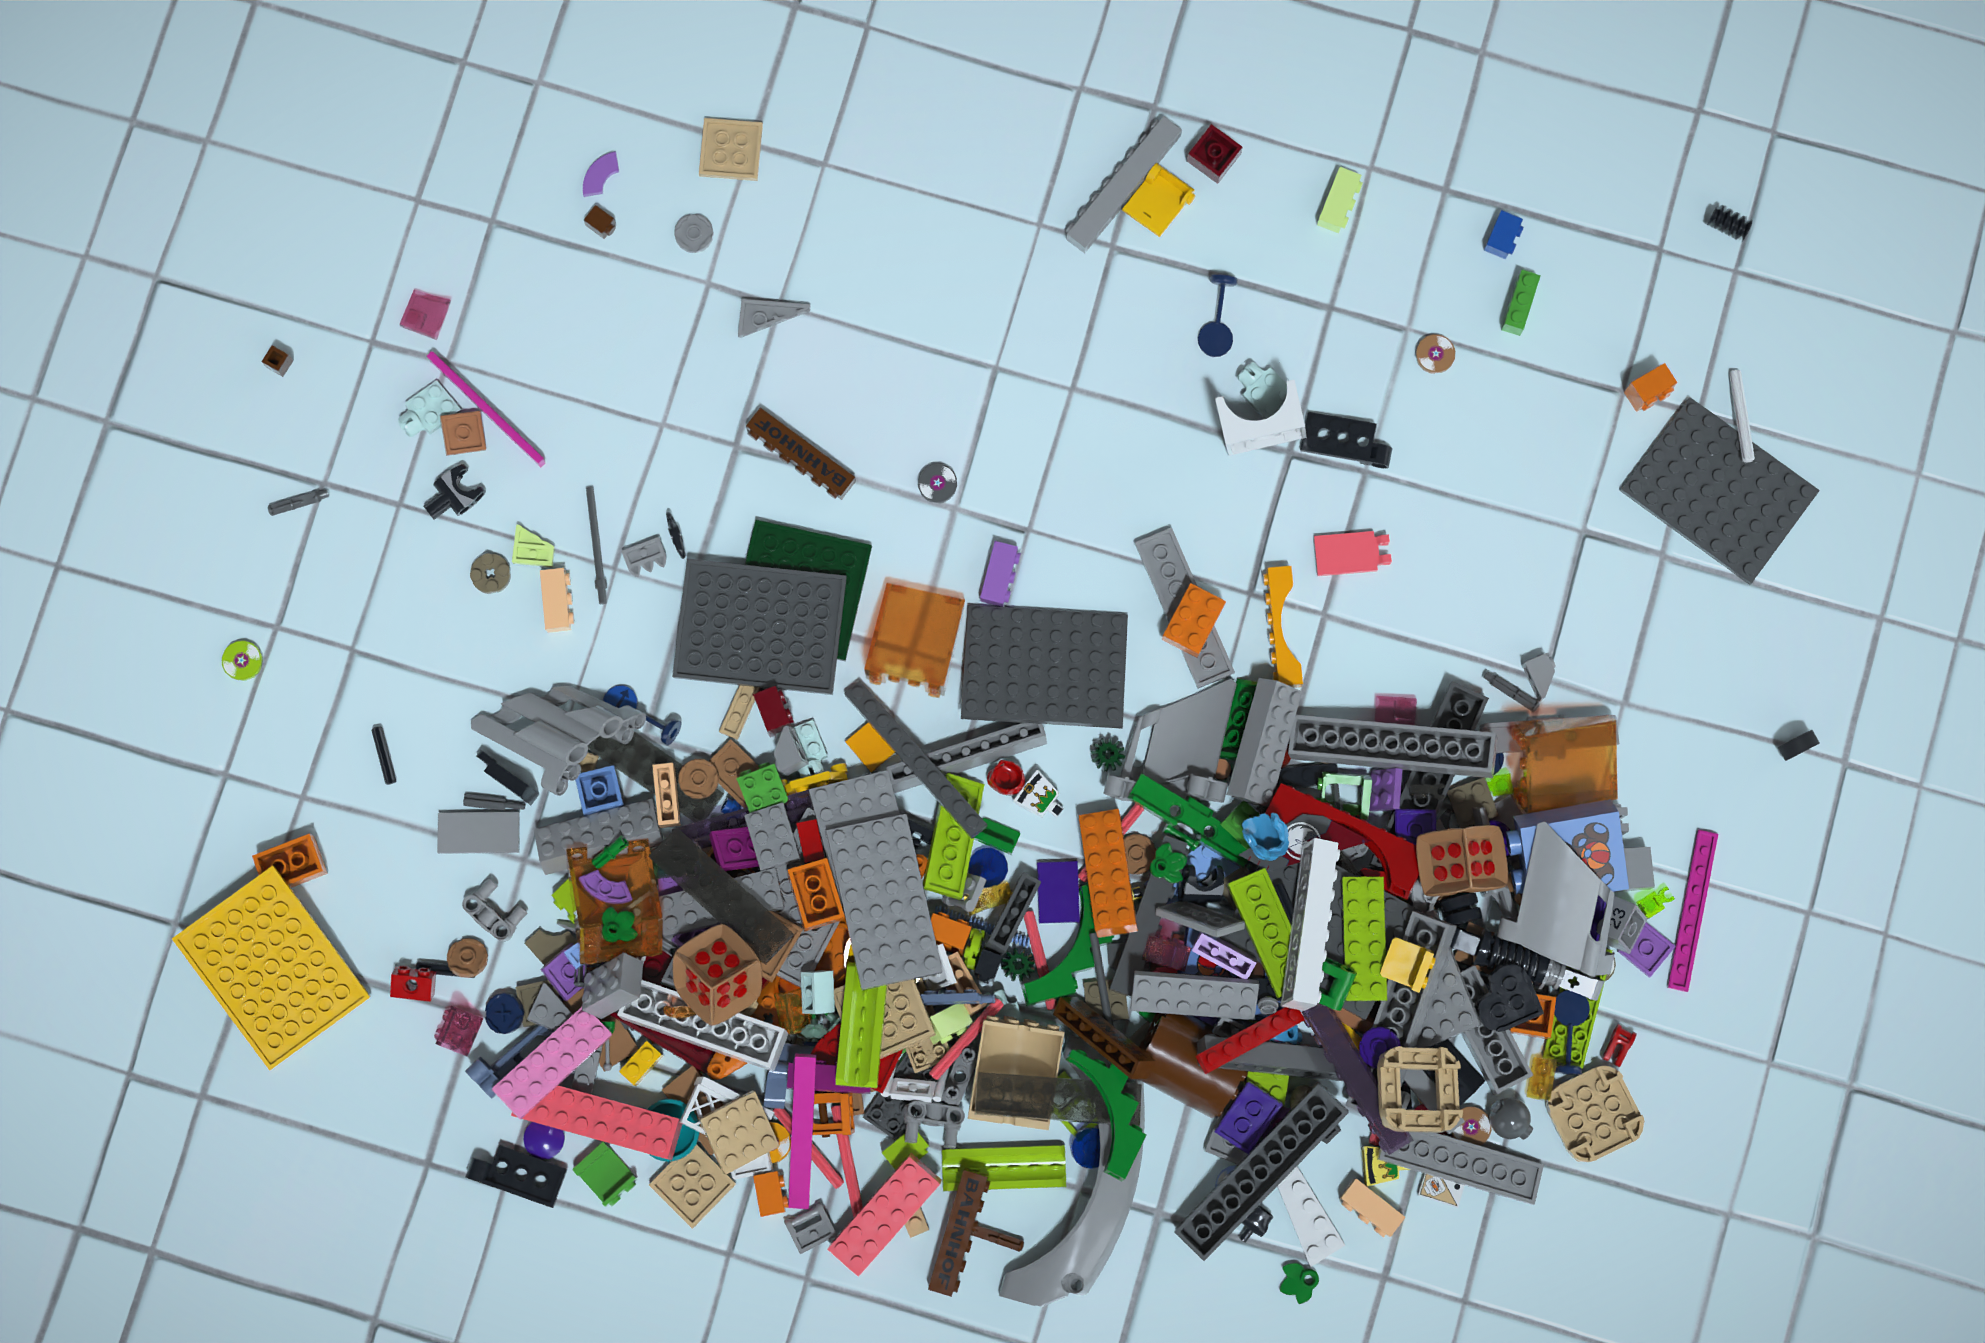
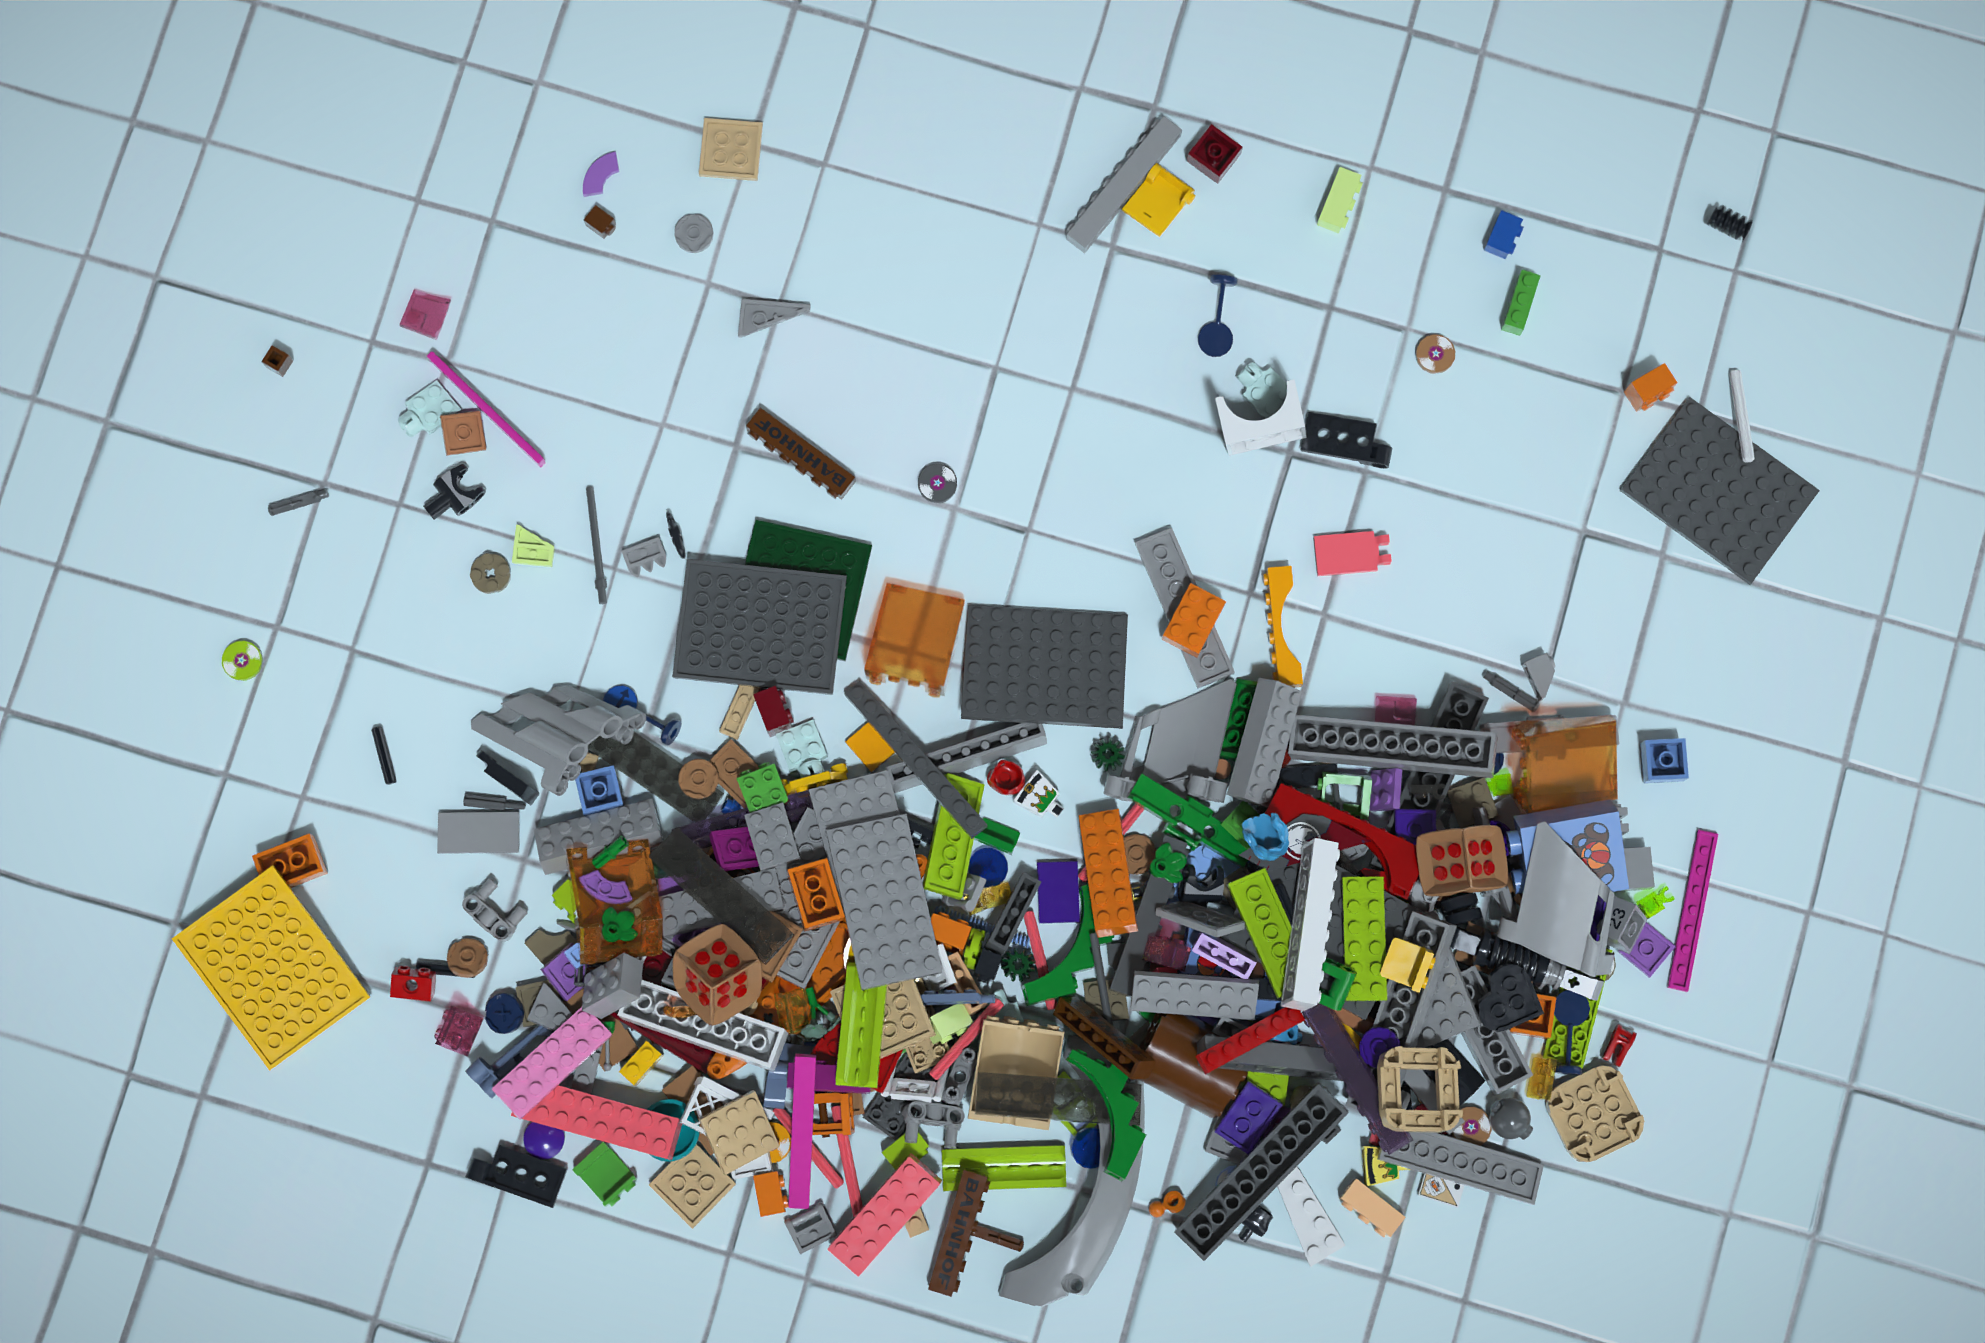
light nougat brick [540,568,574,633] -> none
light nougat brick [652,763,681,828] -> none
light grey slope [774,725,809,775] -> none
red tile [796,819,825,864] -> none
light aqua brick [801,970,835,1014] -> none
medium lavender brick [980,541,1021,607] -> none
light grey plate [1258,996,1278,1015] -> none
green plate [1280,1263,1319,1304] -> none
black tyre [1778,730,1820,761] -> none
none -> orange plate [1149,1191,1186,1218]
none -> medium blue brick [1640,738,1689,783]

